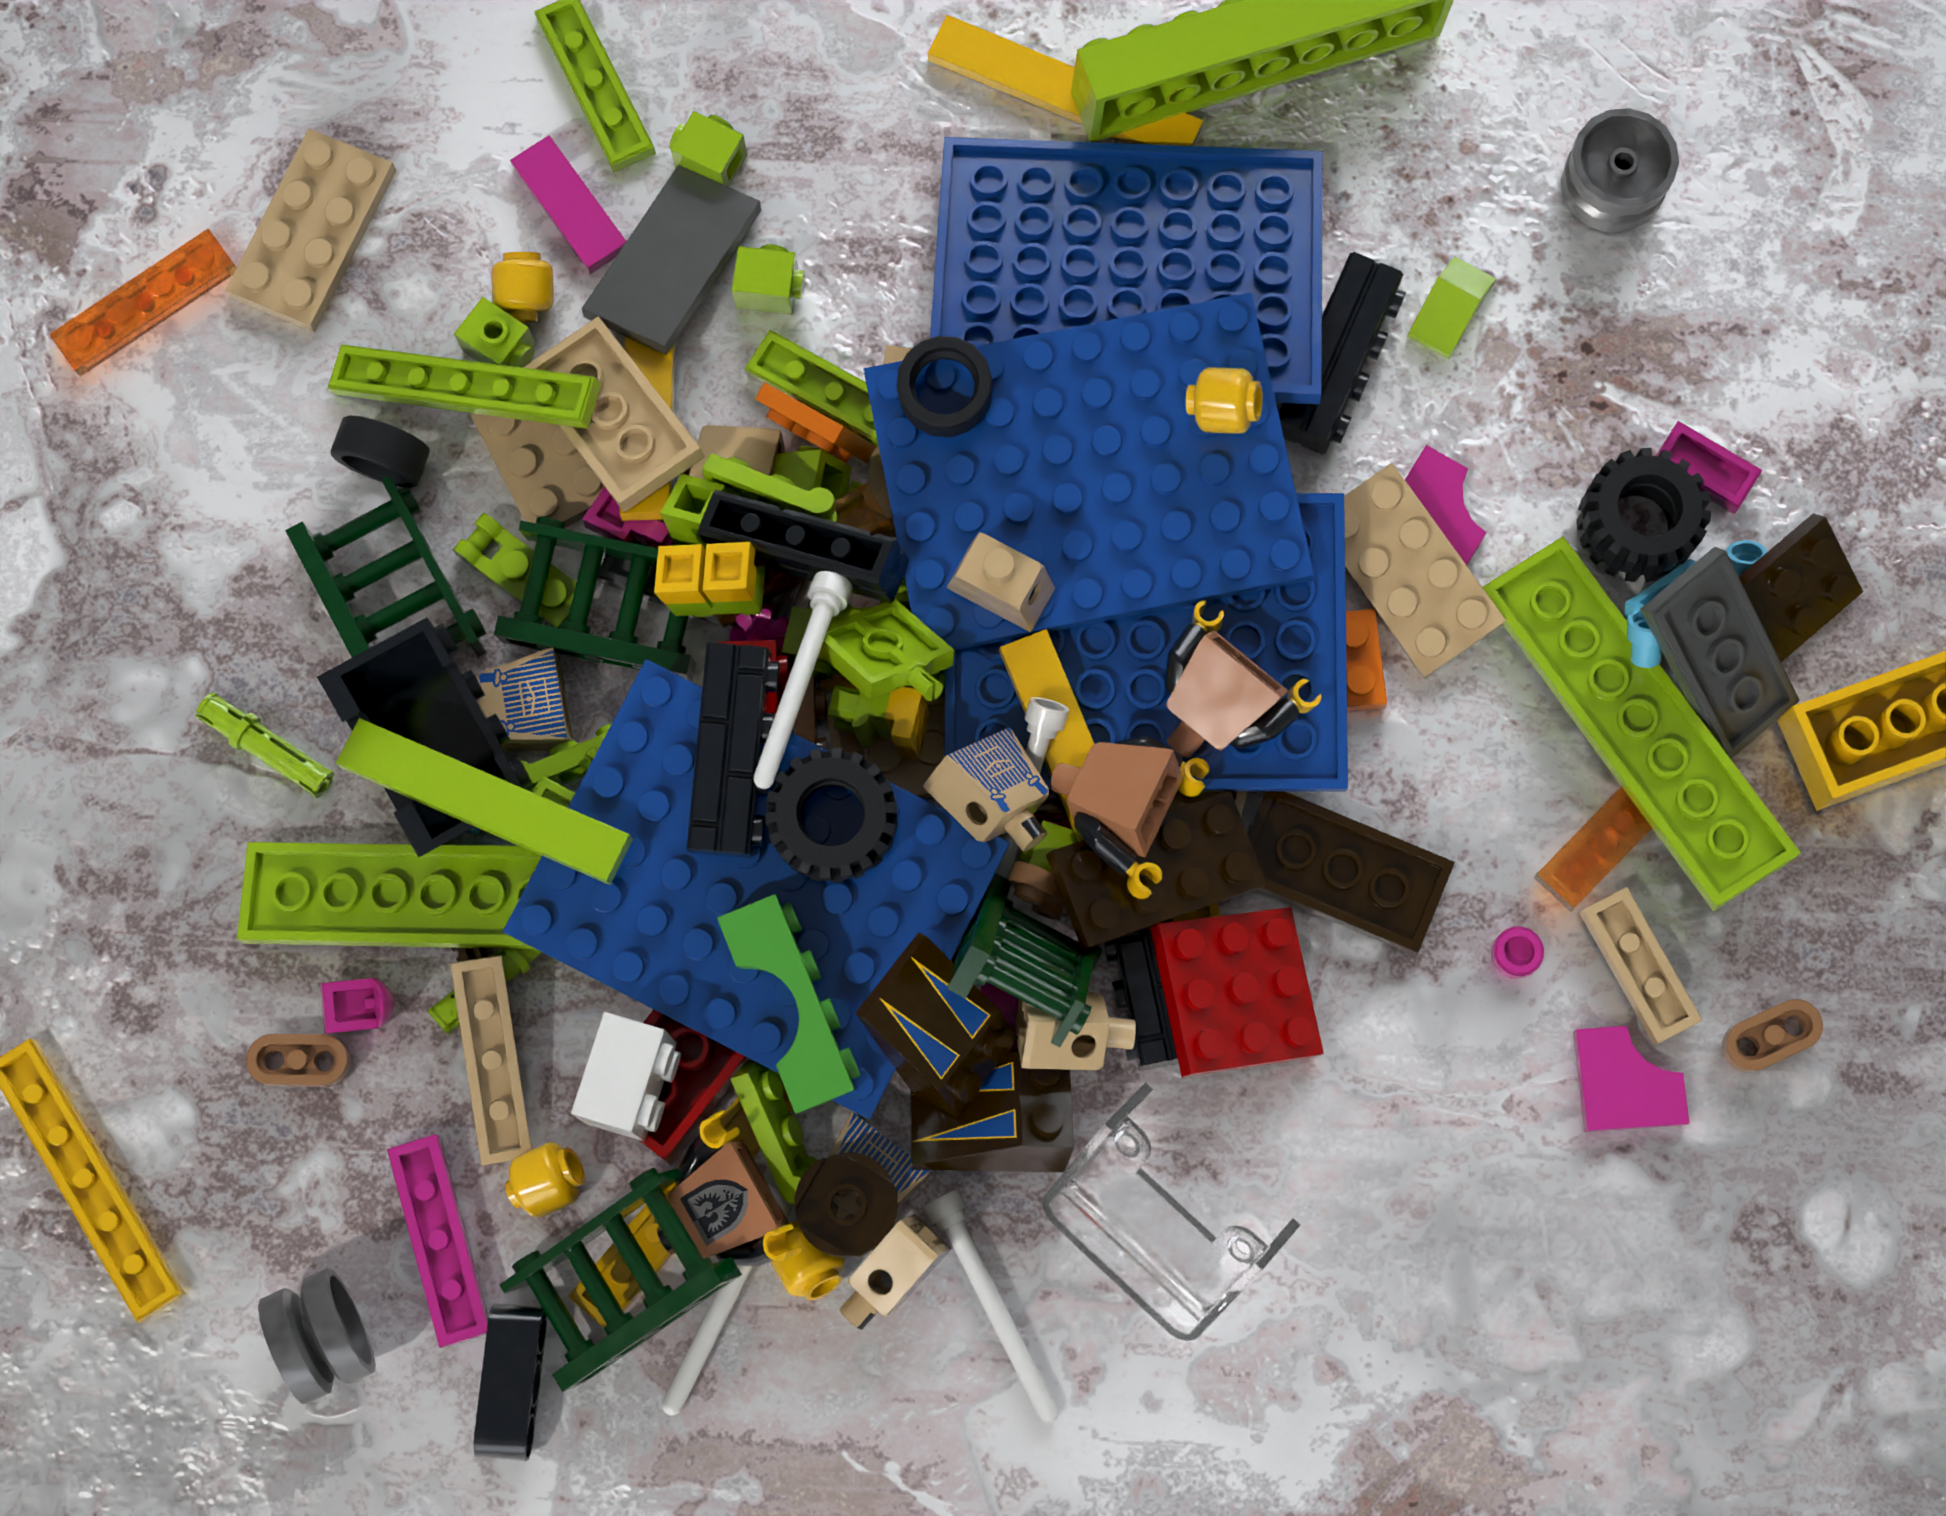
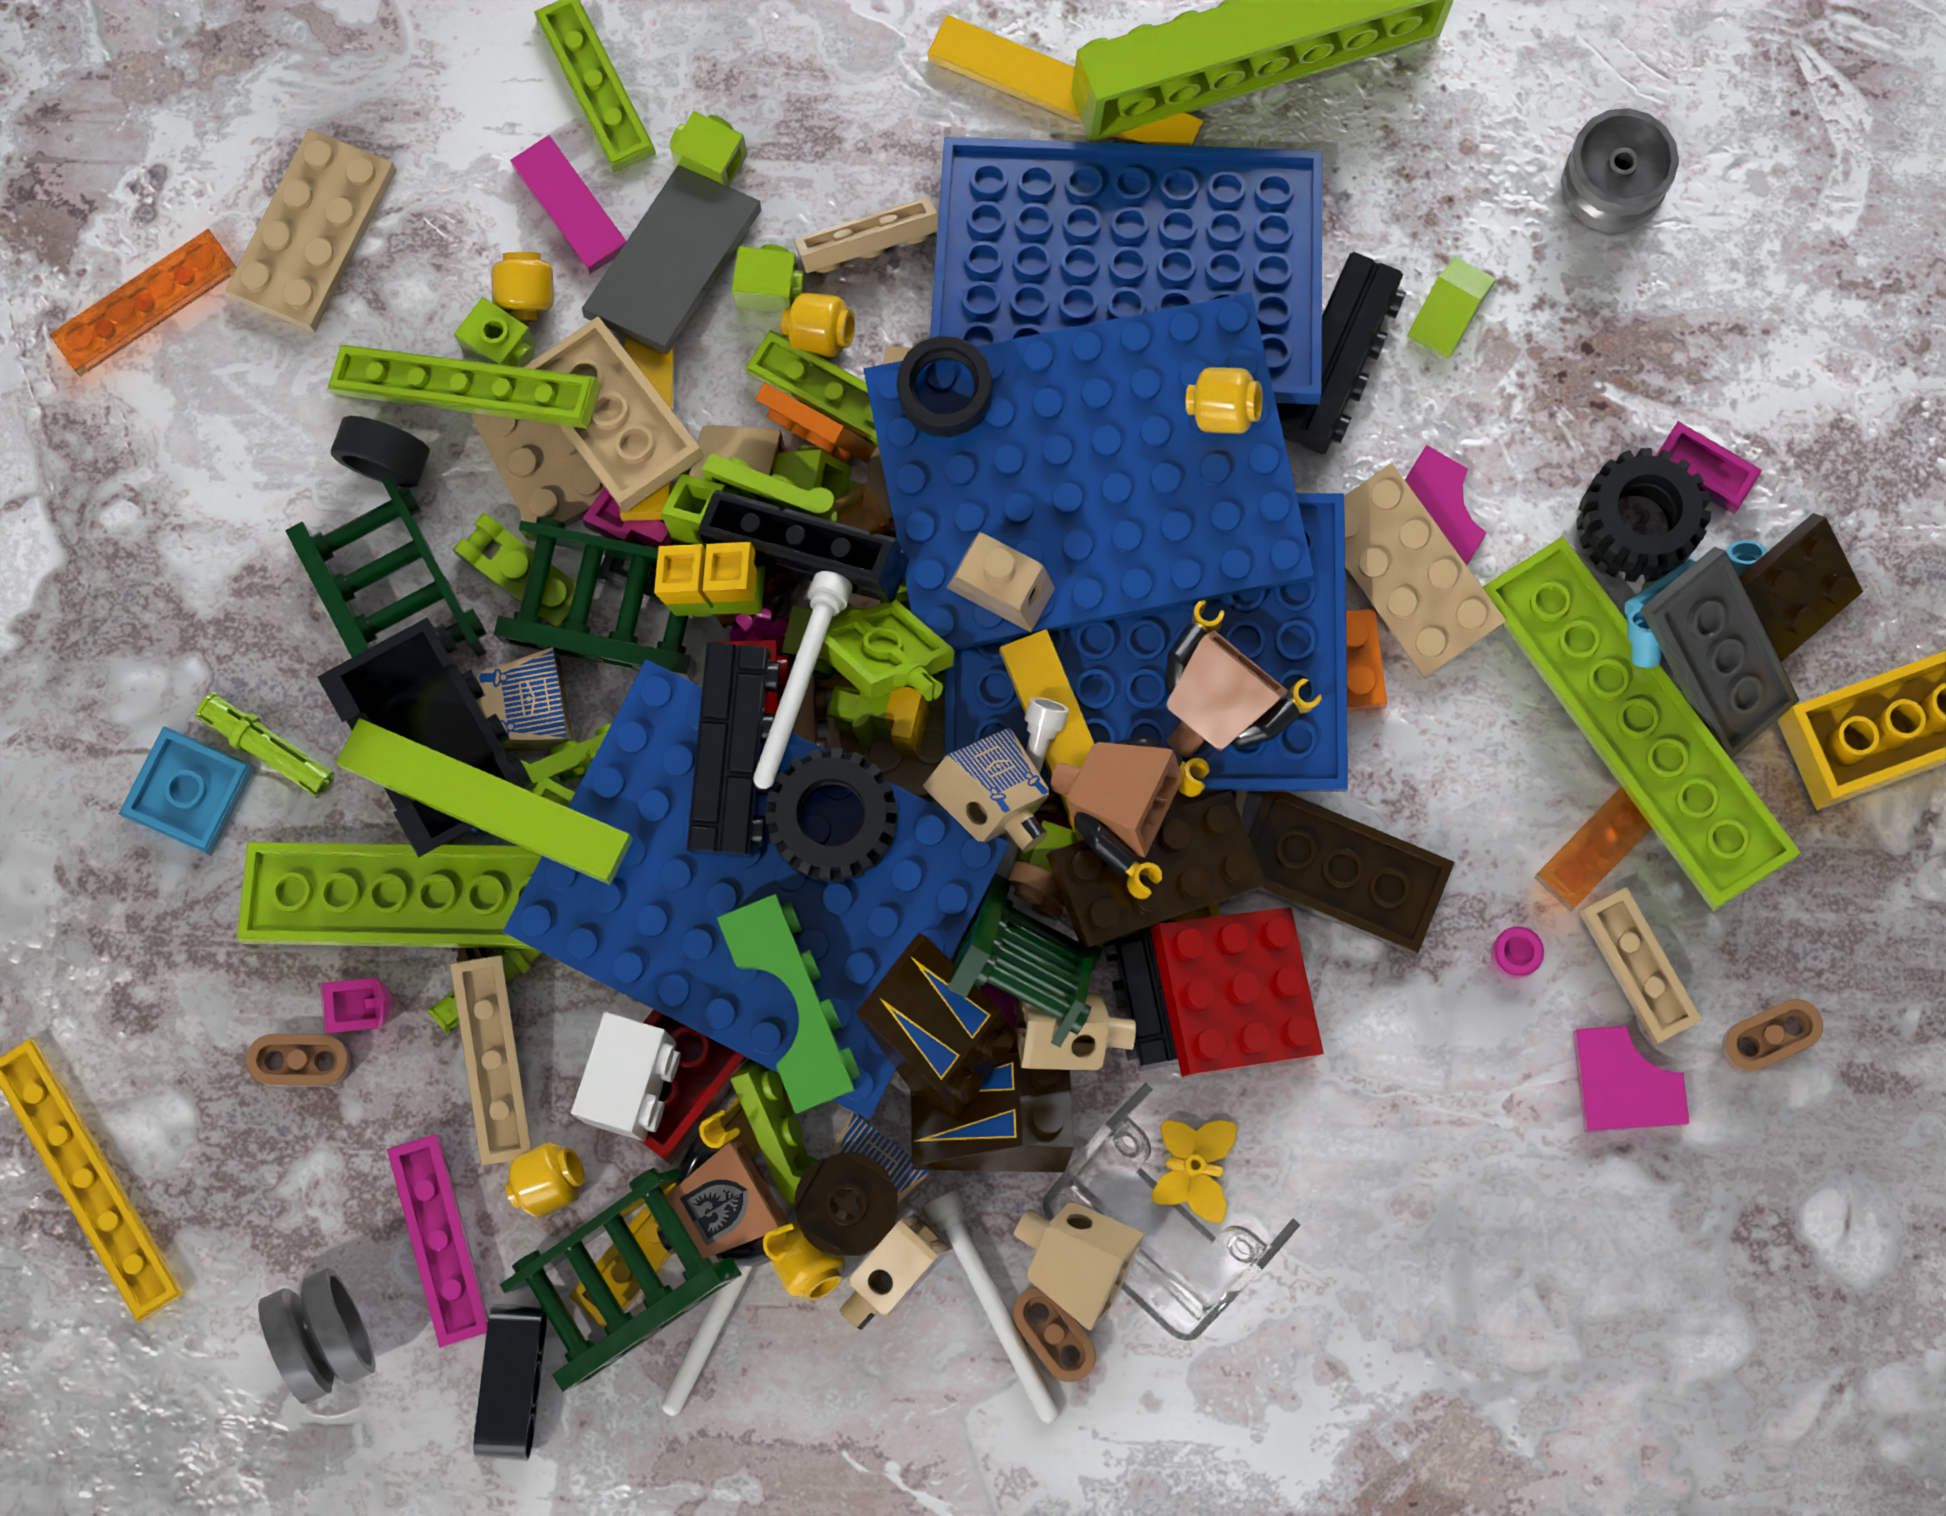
none -> dark azure tile [118,726,255,856]
none -> yellow head [781,292,855,358]
none -> tan plate [793,197,939,273]
none -> medium nougat plate [1013,1287,1096,1382]
none -> tan torso [1014,1202,1145,1331]
none -> yellow piece [1151,1120,1237,1224]

